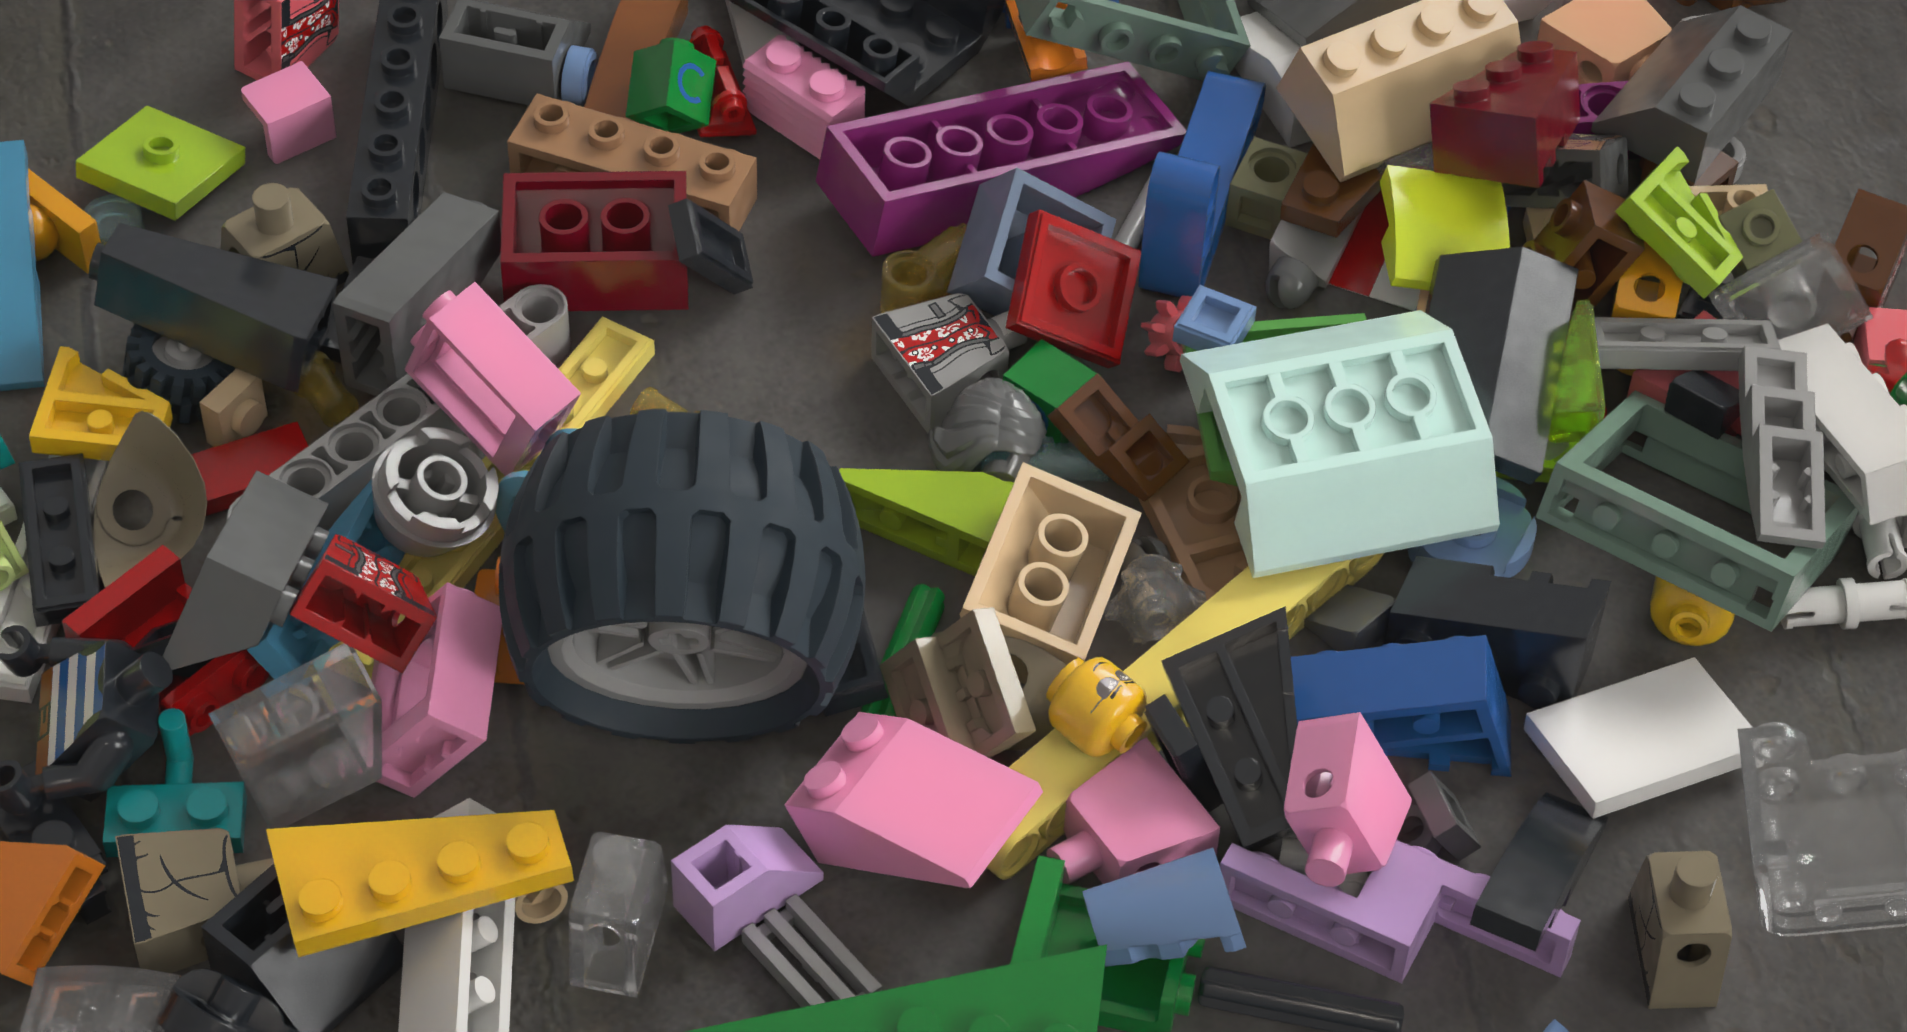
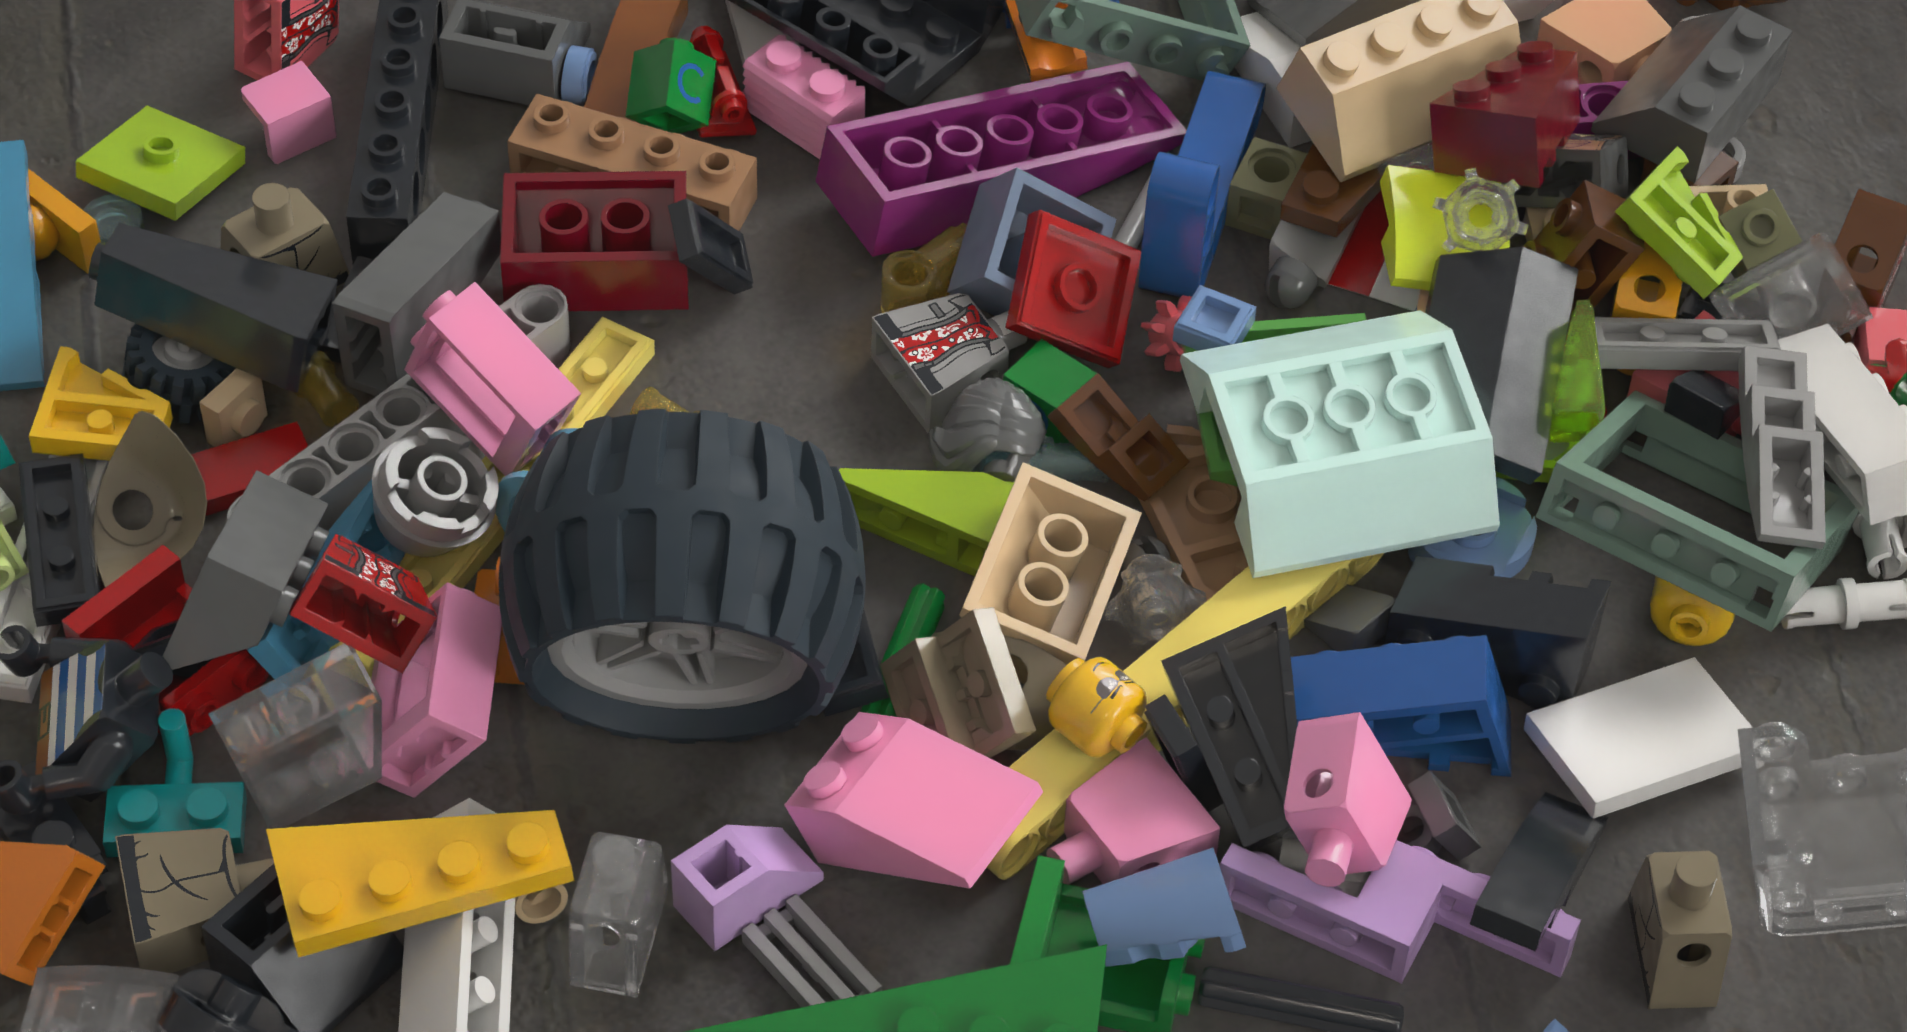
none -> clear rock [1433,167,1529,253]

